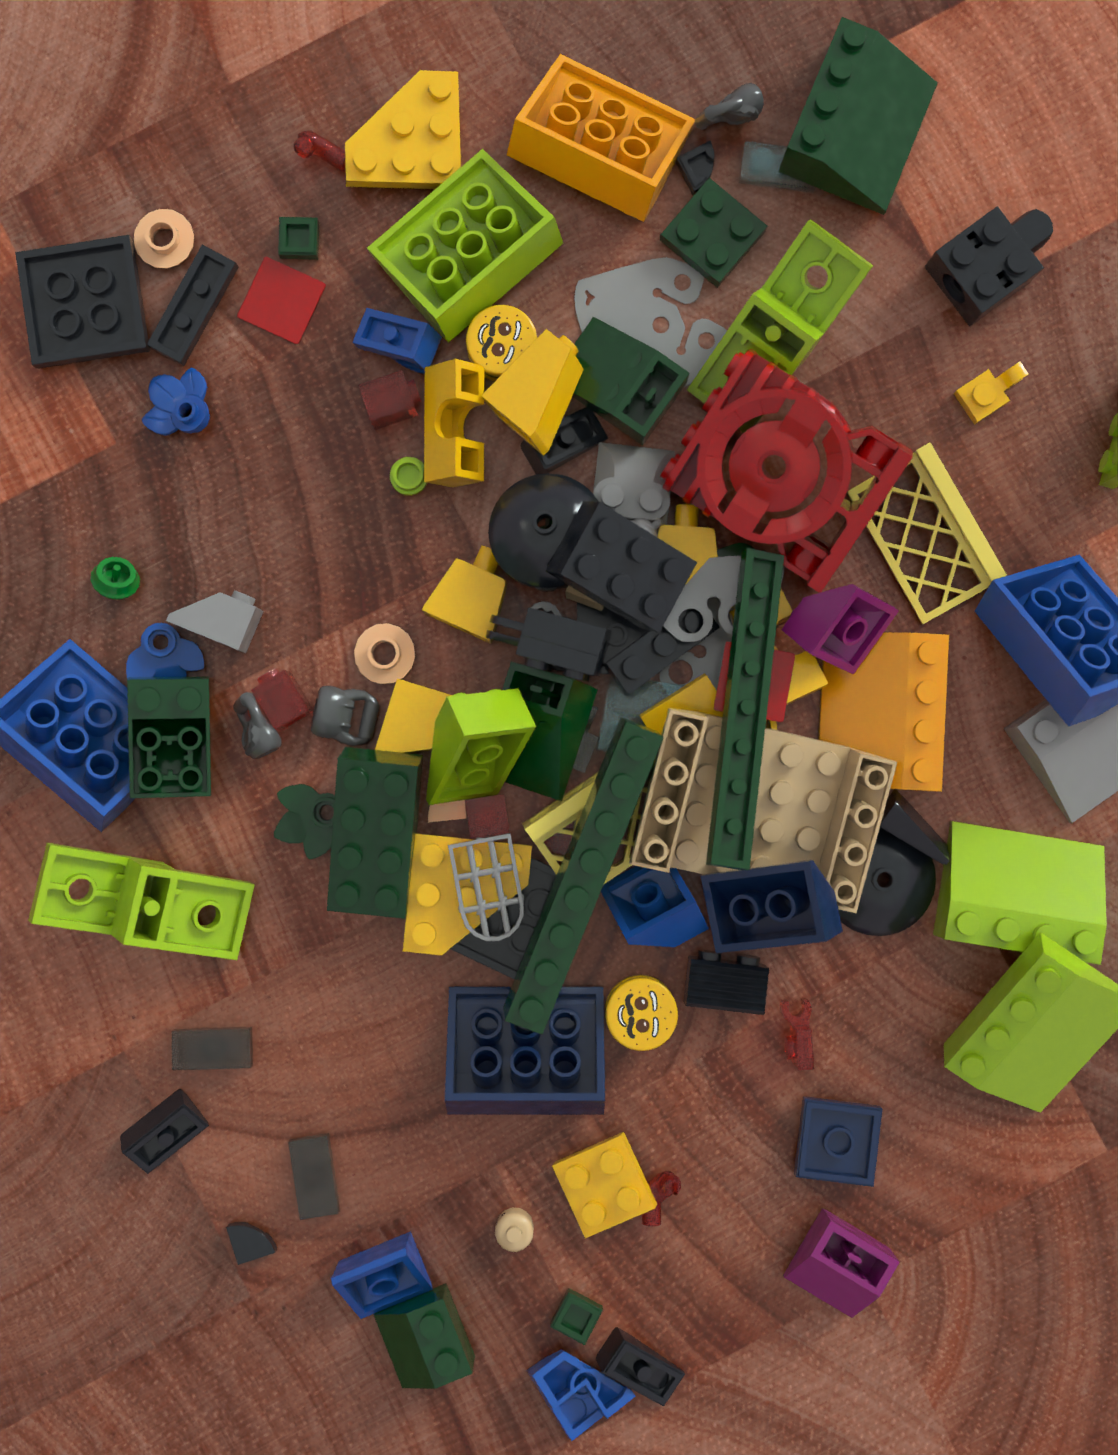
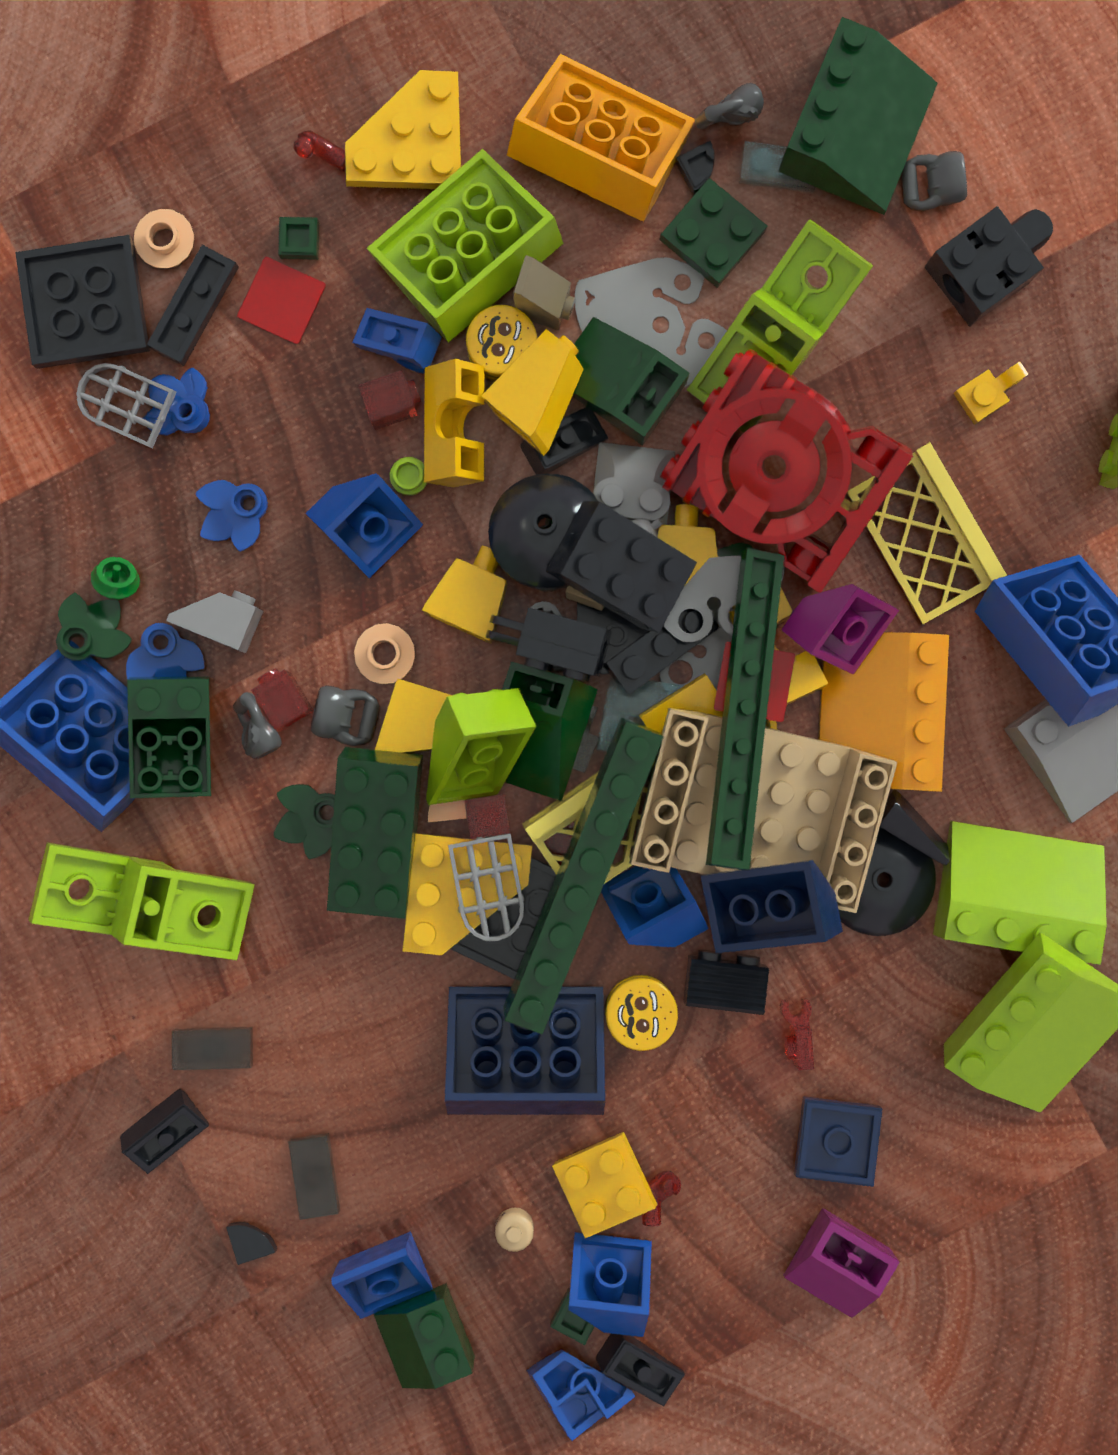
none -> dark green plate [56,592,132,661]
none -> light grey window [76,363,177,449]
none -> blue plate [196,480,268,552]
none -> blue slope [305,473,423,578]
none -> dark tan slope [514,255,575,330]
none -> blue slope [568,1232,652,1337]
none -> dark grey piece [901,151,967,211]

